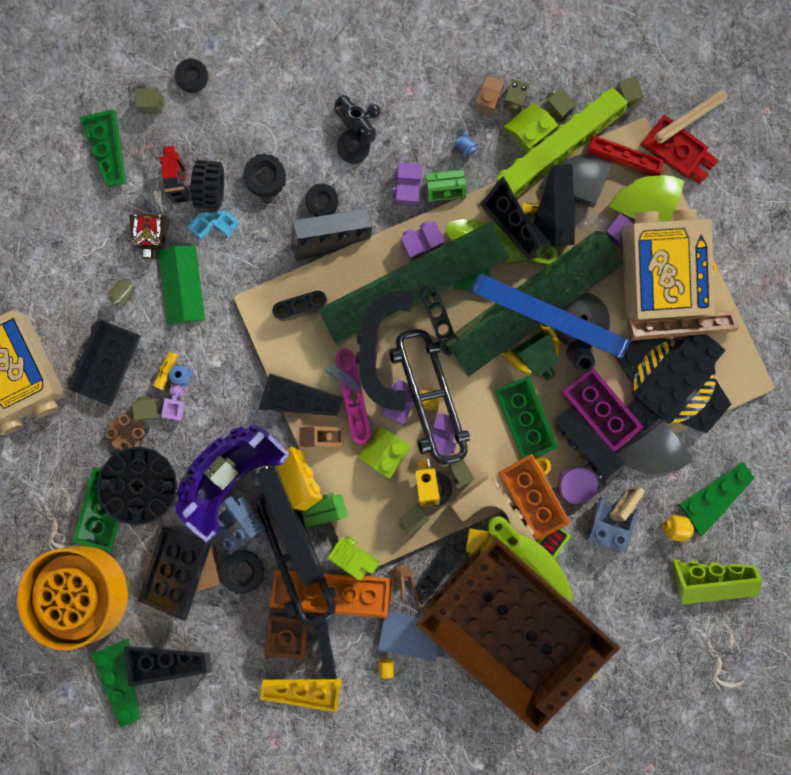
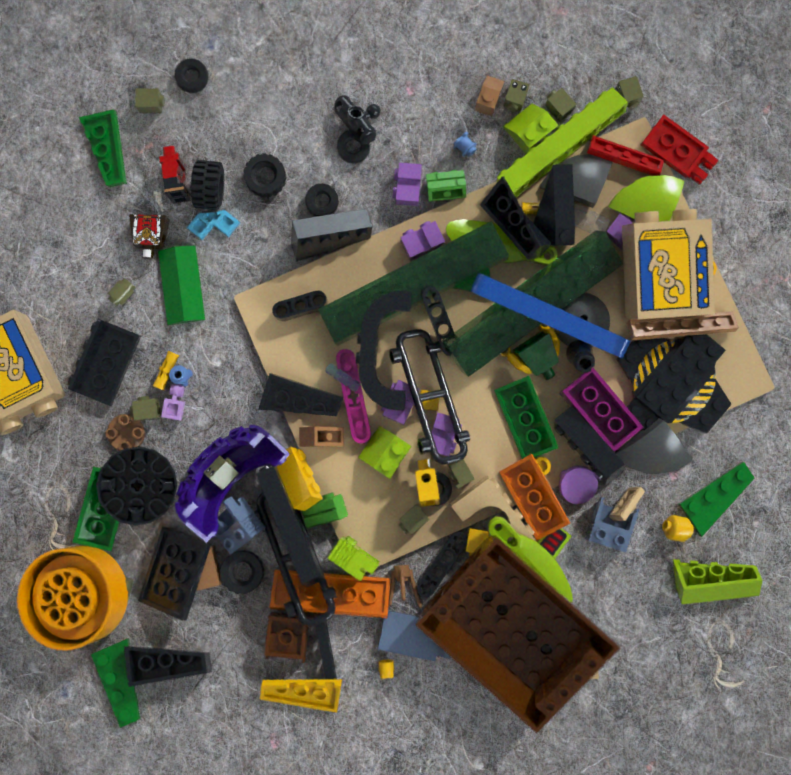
tan axle [654,90,727,143] -> none

